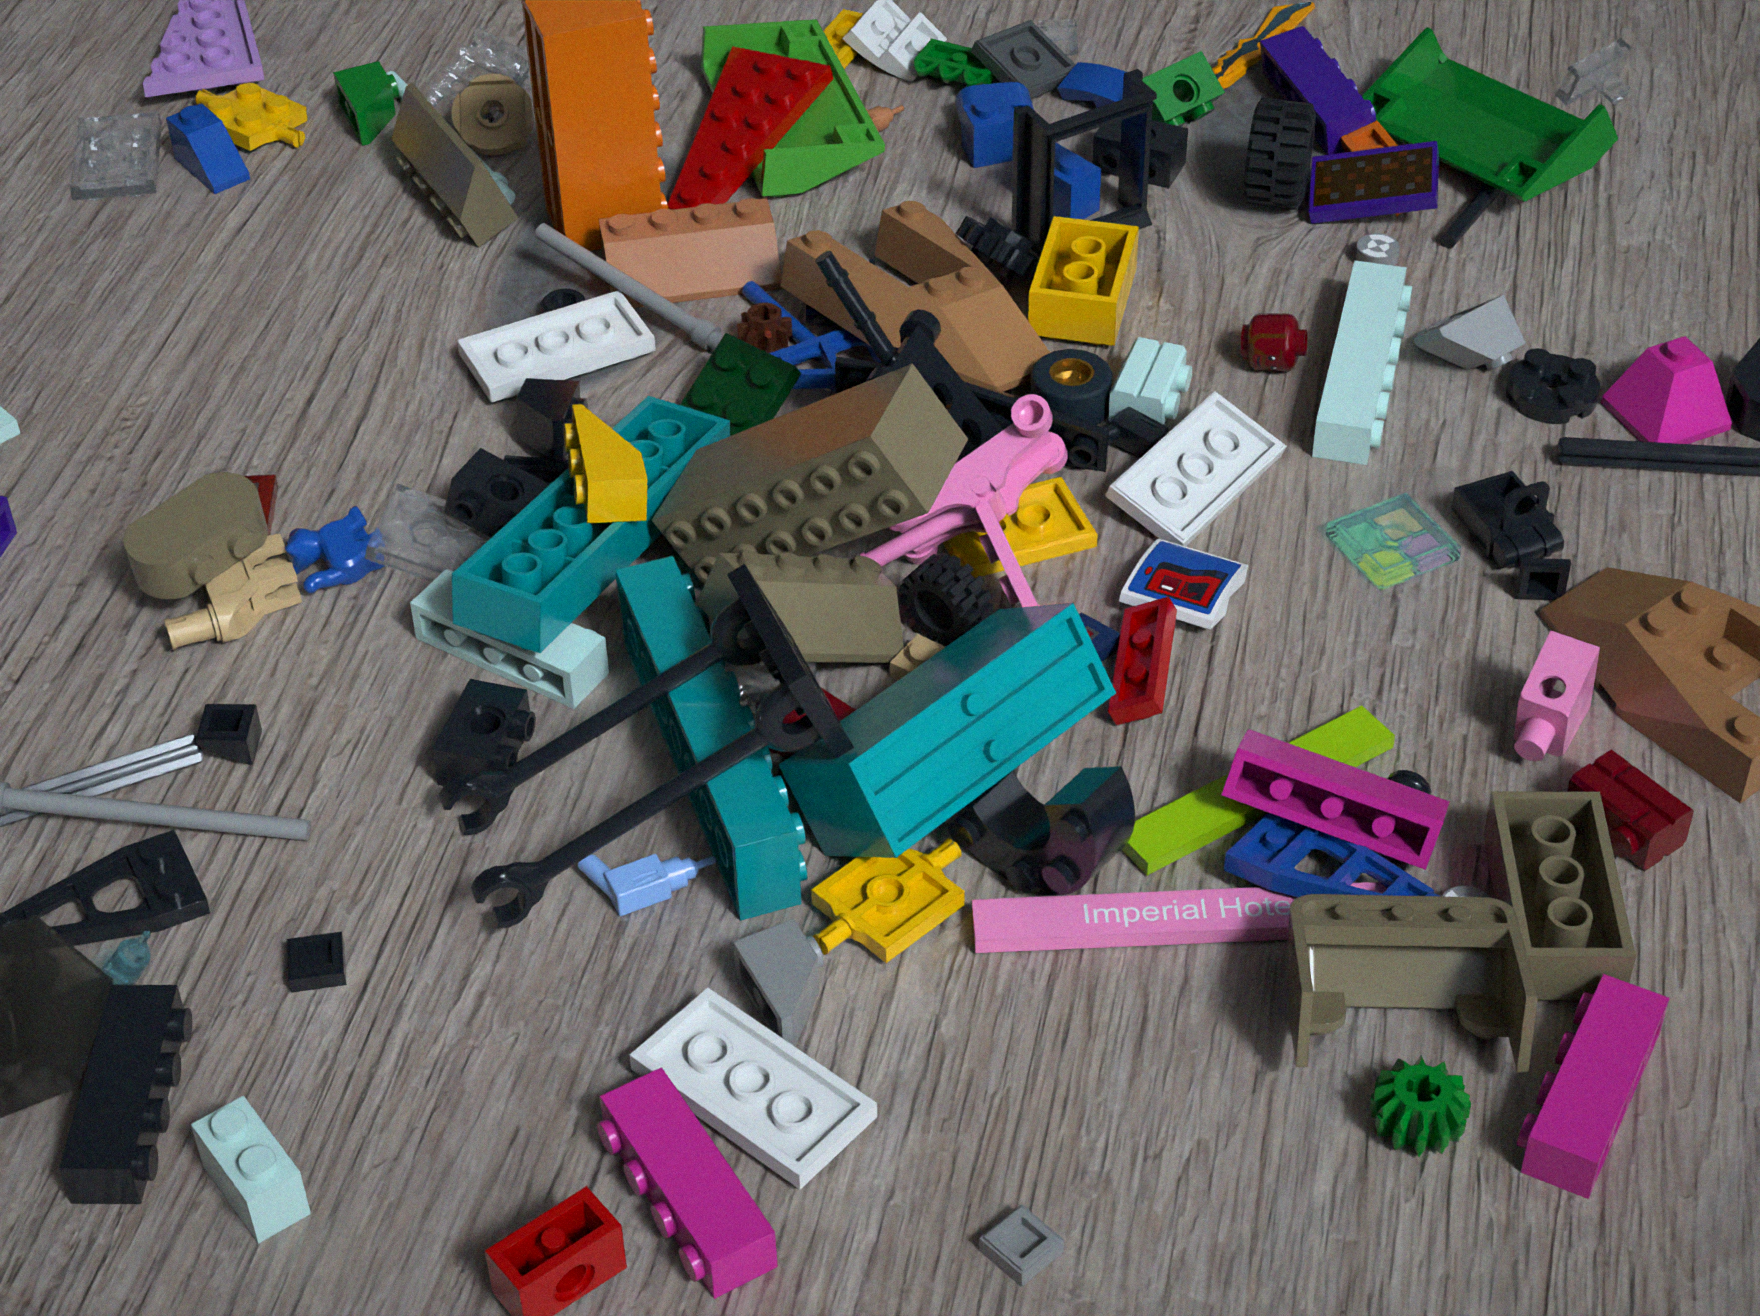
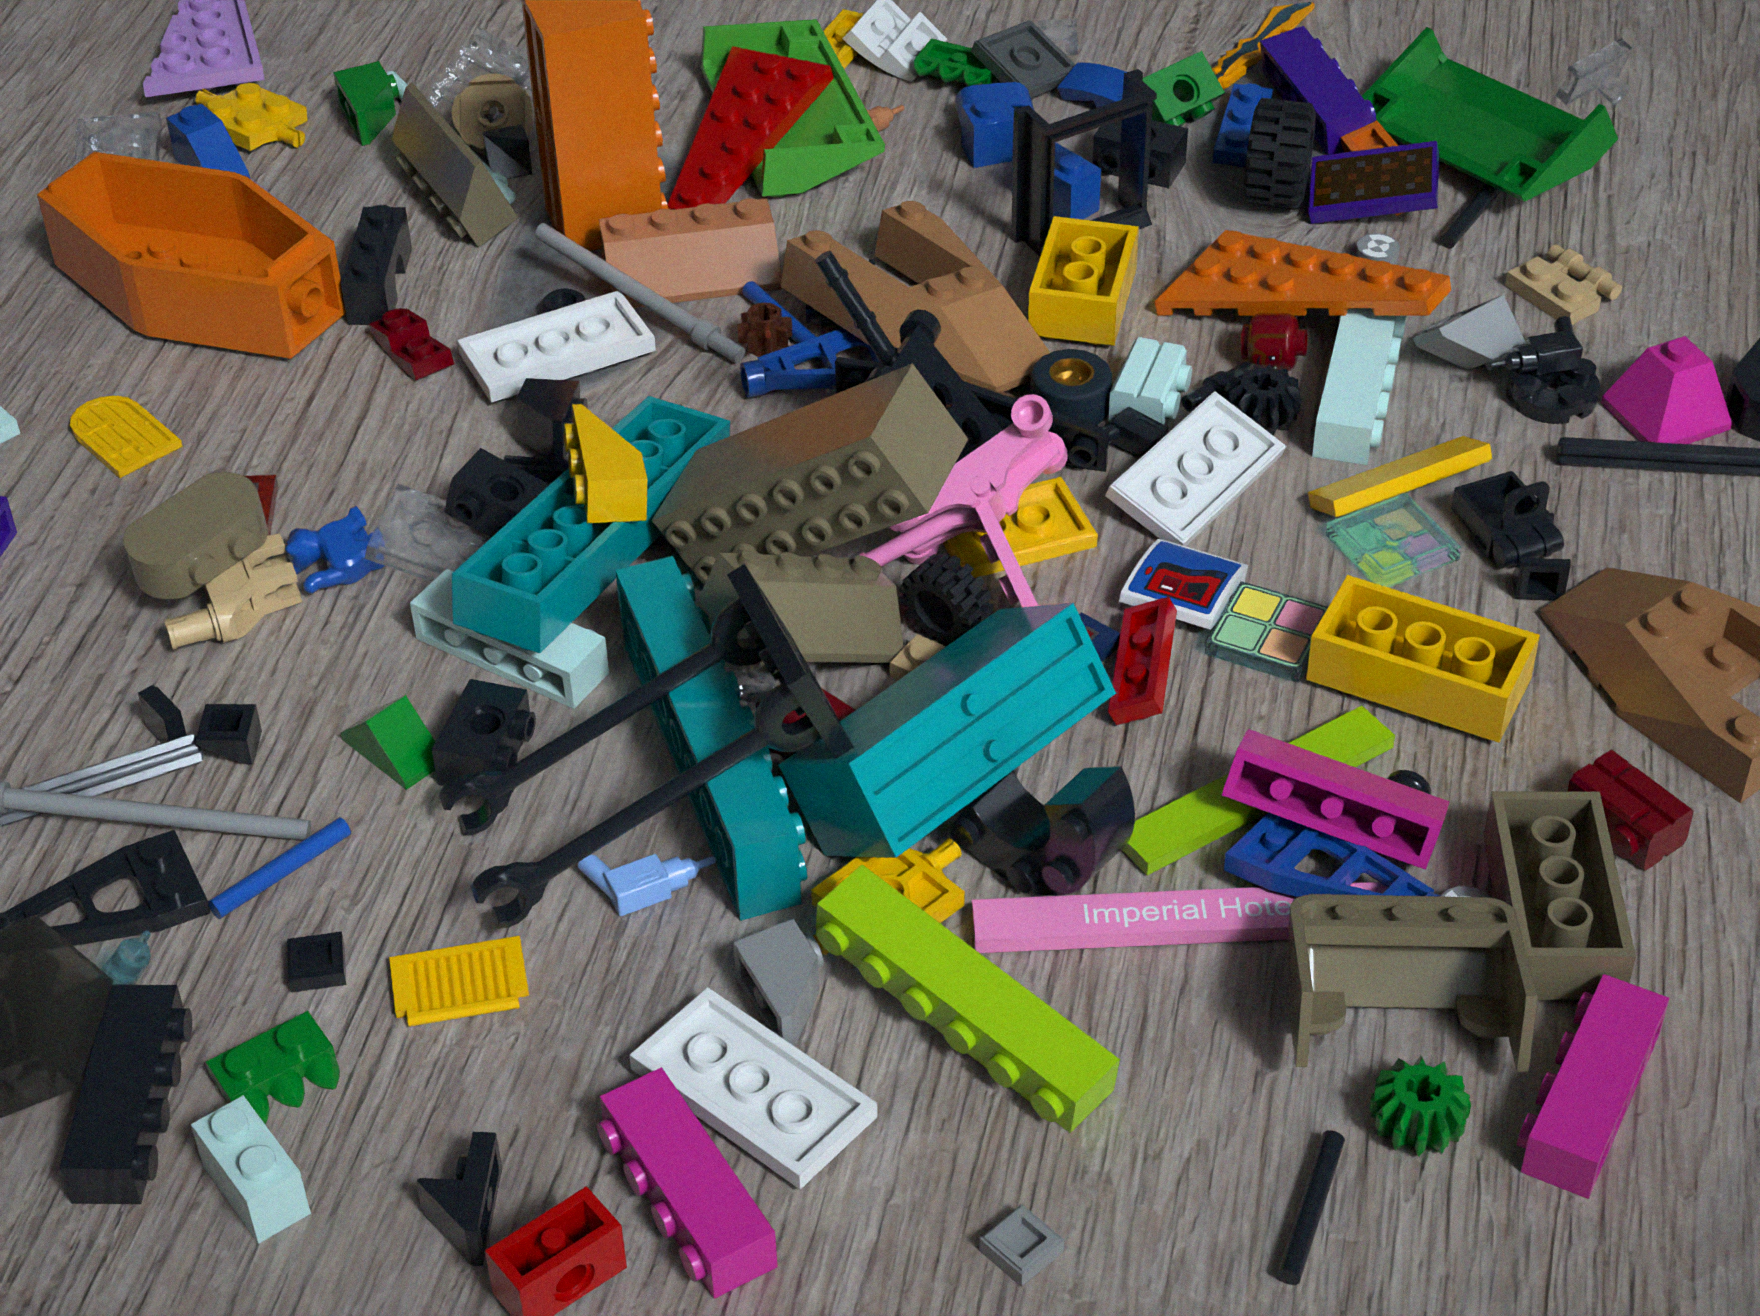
dark green plate [680,333,802,436] -> none
black gear [956,215,1039,281] -> none
bright pink torso [1514,631,1600,761] -> none
none -> orange container [37,151,346,359]
none -> yellow window [70,395,183,478]
none -> black tile [138,685,187,743]
none -> green plate [206,1011,340,1124]
none -> blue bar [208,817,351,919]
none -> black arch [341,205,412,325]
none -> green slope [341,695,435,790]
none -> dark red slope [369,308,454,380]
none -> yellow window [389,935,529,1027]
none -> black slope [416,1132,502,1266]
none -> black slope [482,124,533,179]
none -> lime brick [816,865,1120,1133]
none -> orange wing [1154,230,1451,316]
none -> black bar [1182,362,1251,412]
none -> tile [1205,581,1328,683]
none -> blue plate [1213,84,1273,167]
none -> black gear [1224,364,1302,436]
none -> black bar [1277,1130,1345,1285]
none -> yellow brick [1306,575,1540,743]
none -> yellow tile [1308,436,1492,517]
none -> black piece [1487,316,1583,376]
none -> tan plate [1505,244,1622,325]

